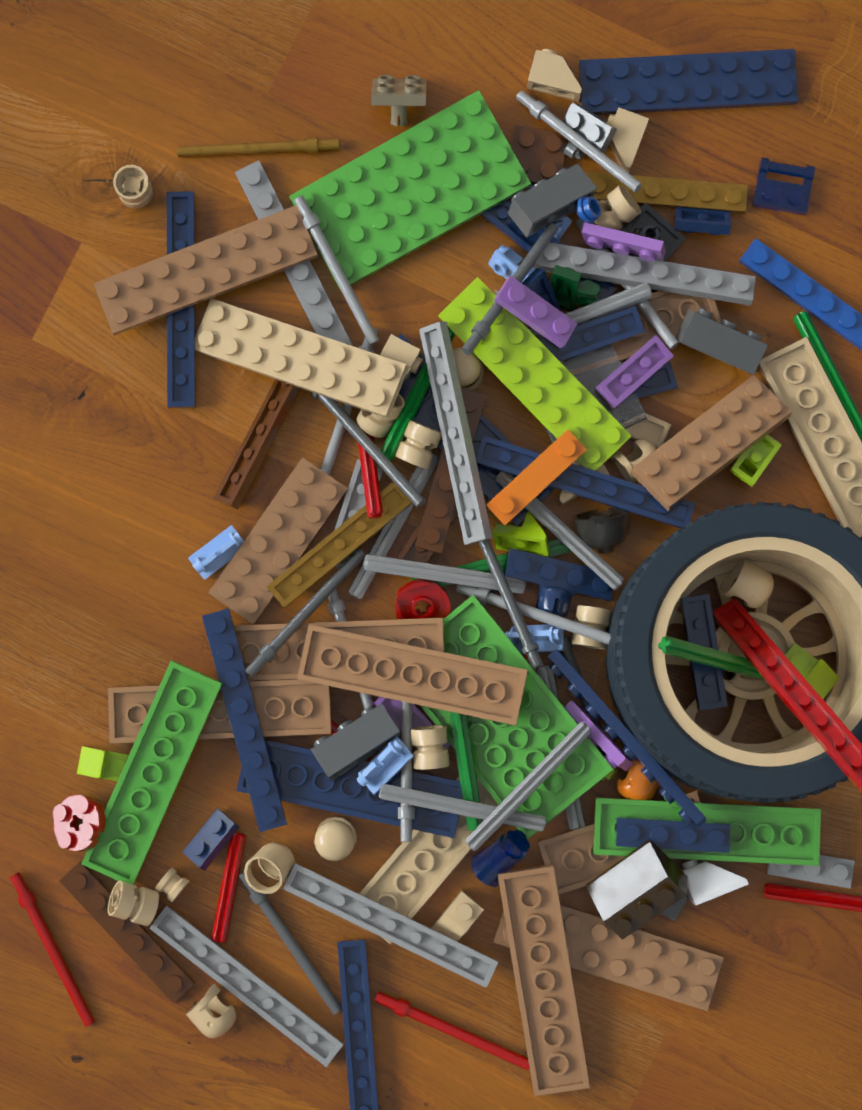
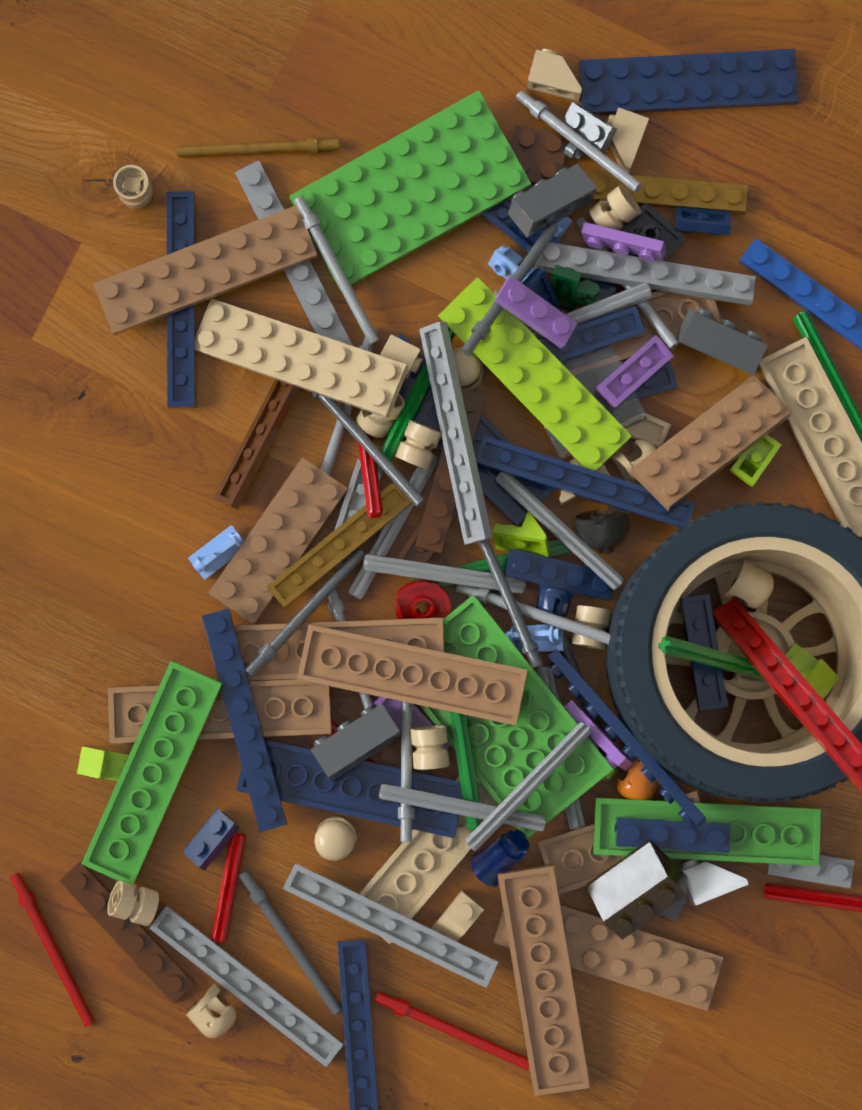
plate [53,795,106,852] -> none
tan wheel [155,867,190,903] -> none
tan helmet [244,842,295,894] -> none
light blue hinge [357,736,414,795] -> none
dark tan plate [371,75,427,126] -> none
orange plate [486,430,587,526] -> none
blue plate [576,196,601,224] -> none
clear blue plate [752,157,815,215] -> none

